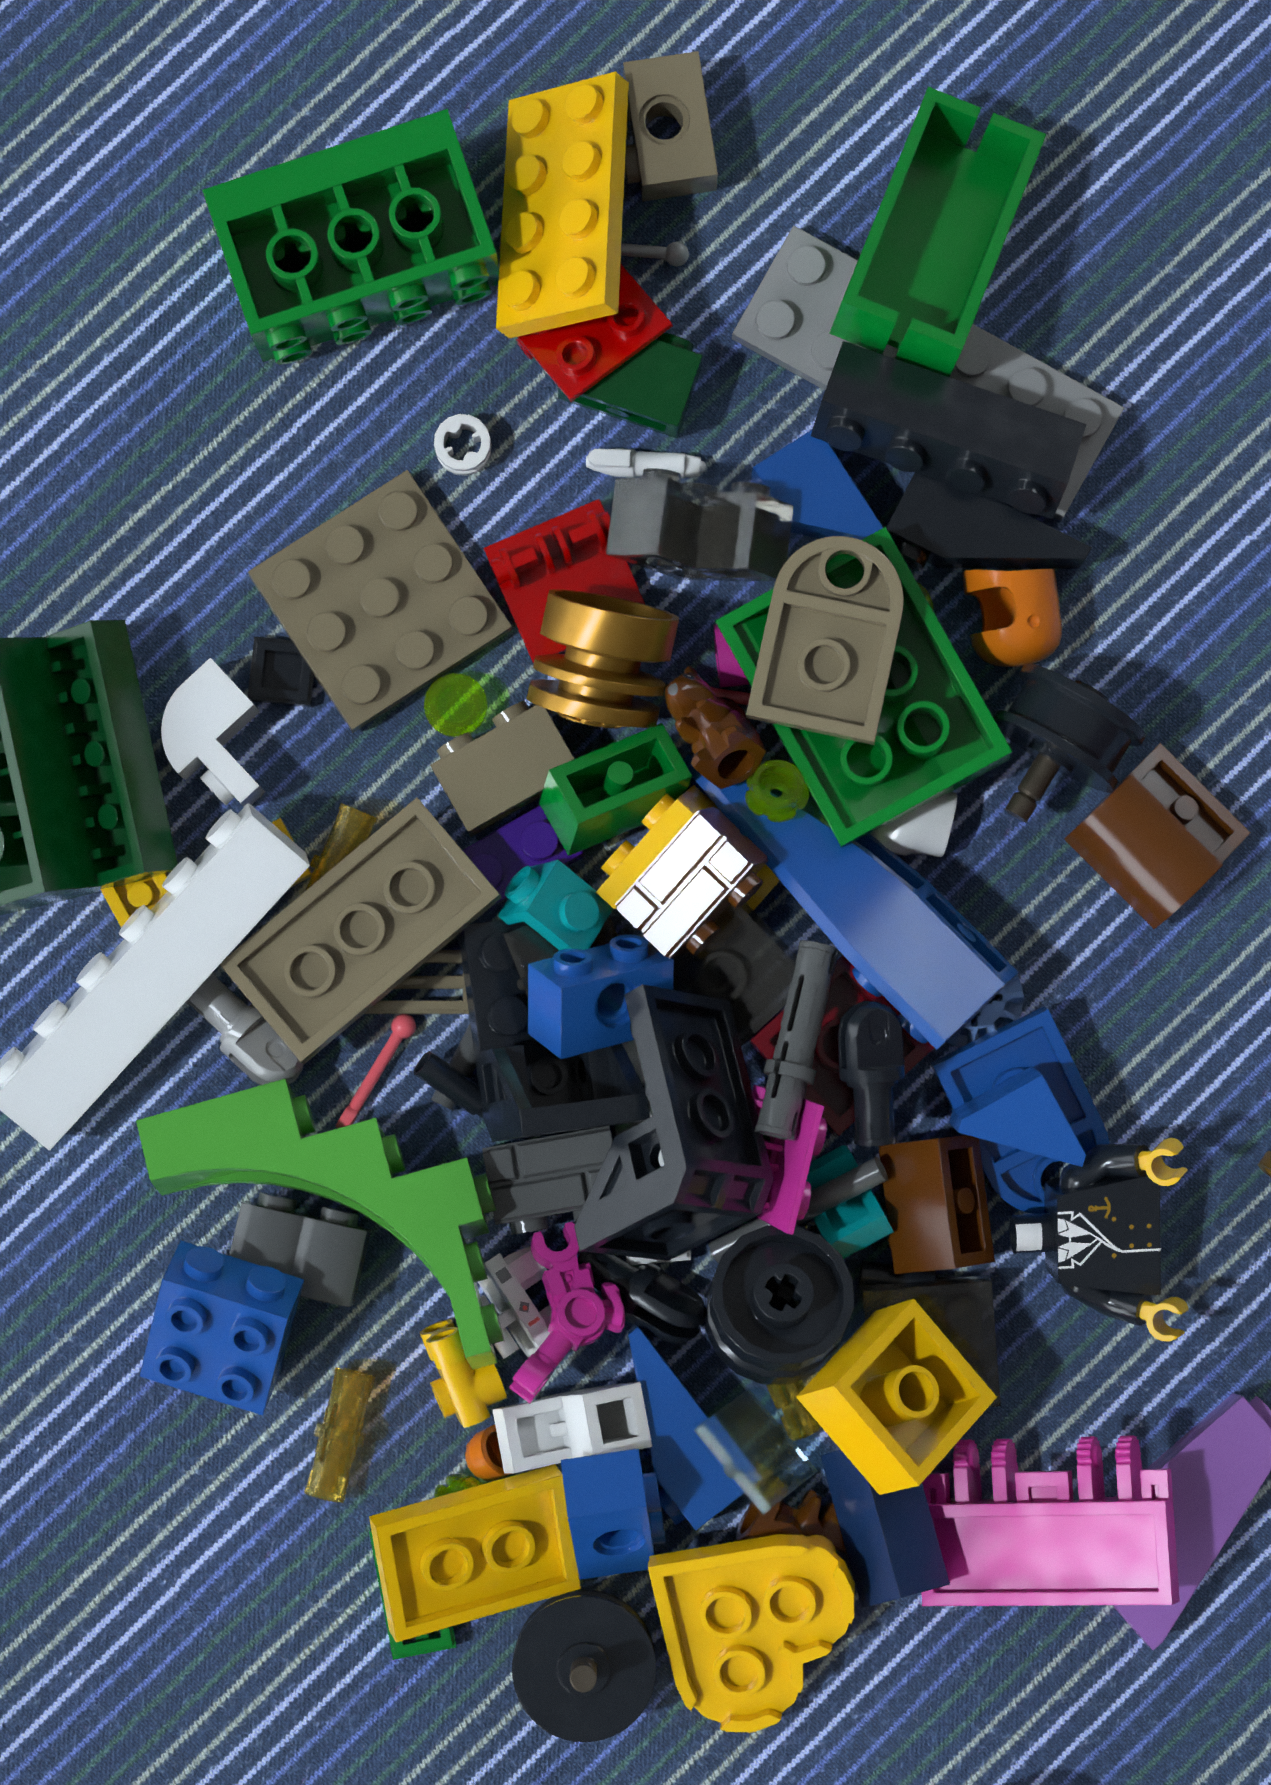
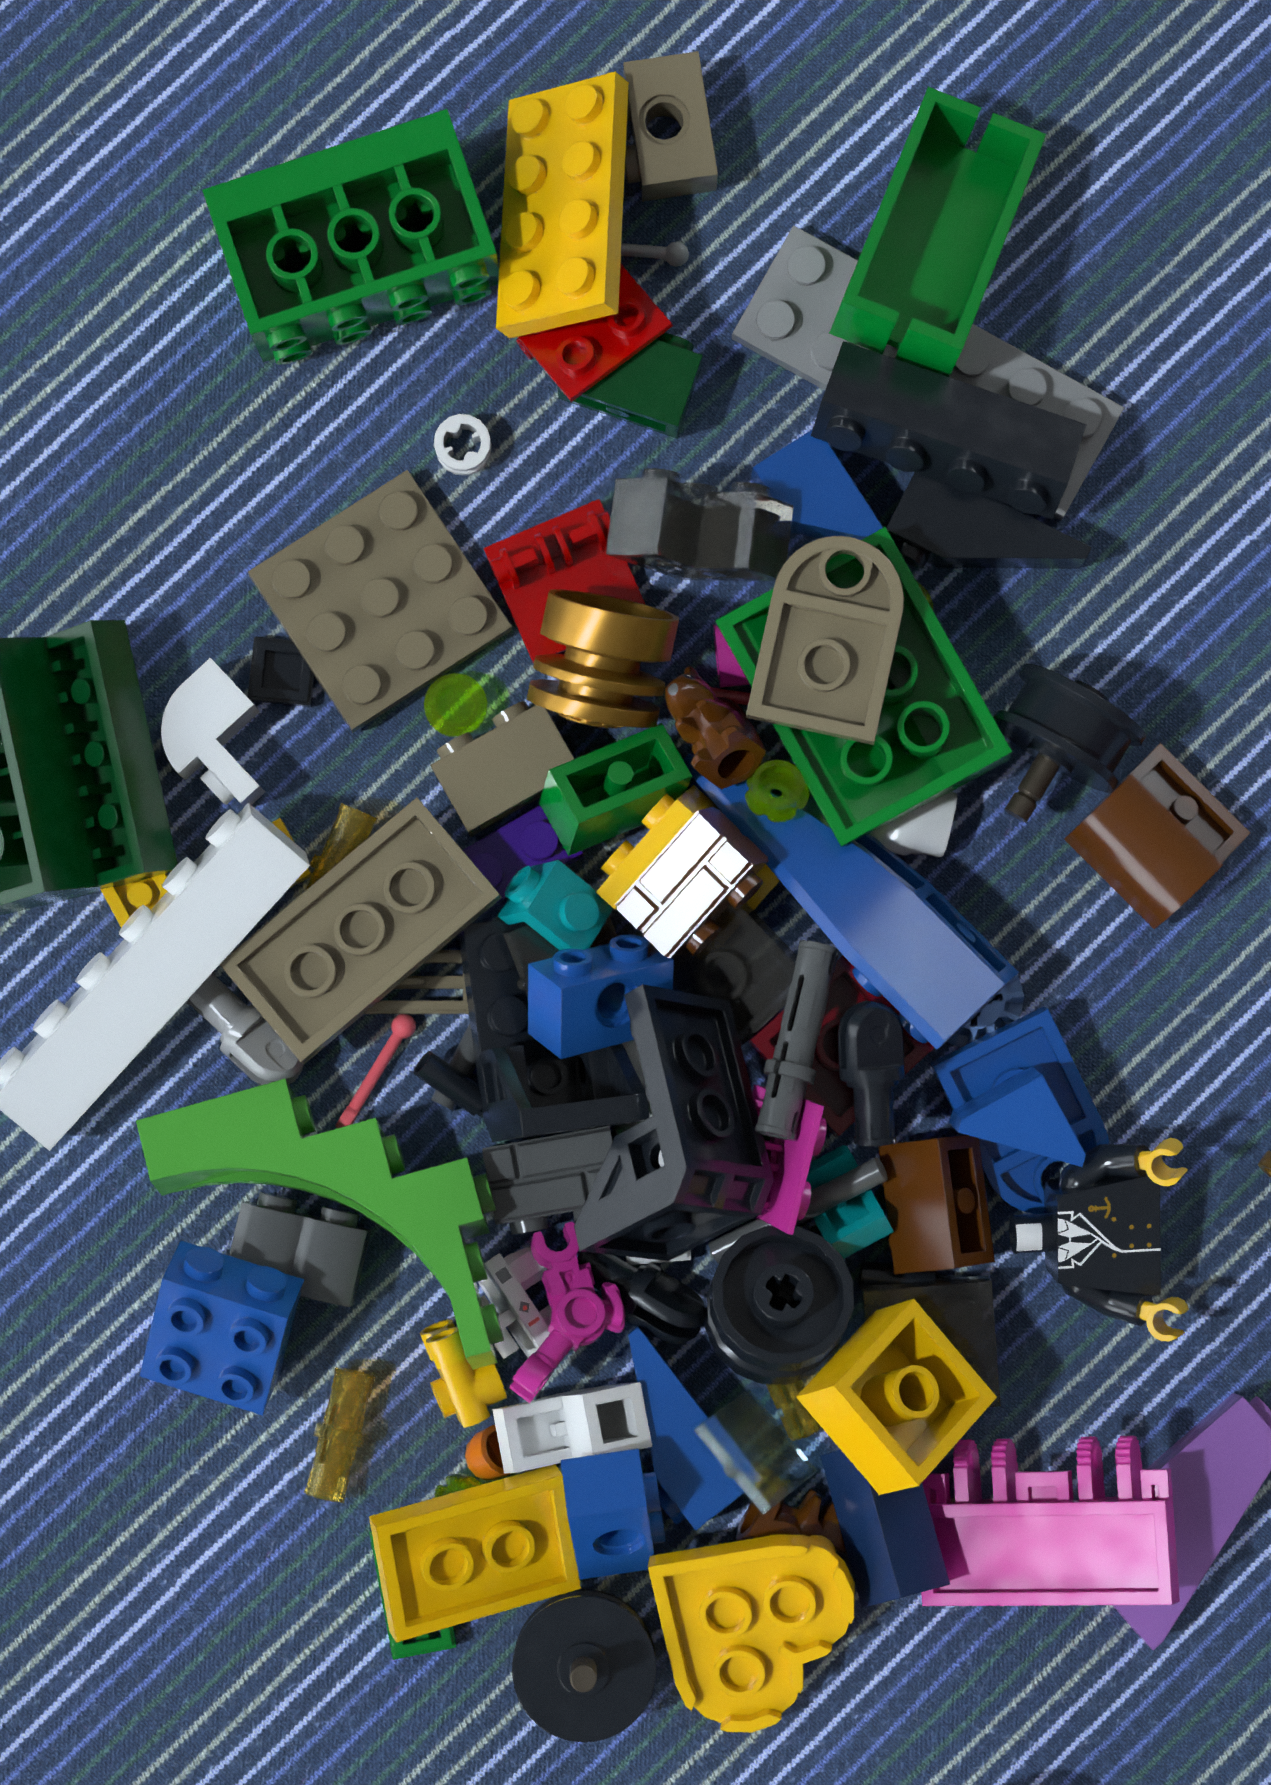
white piece [586,448,707,479] -> none
orange helmet [962,569,1062,667] -> none

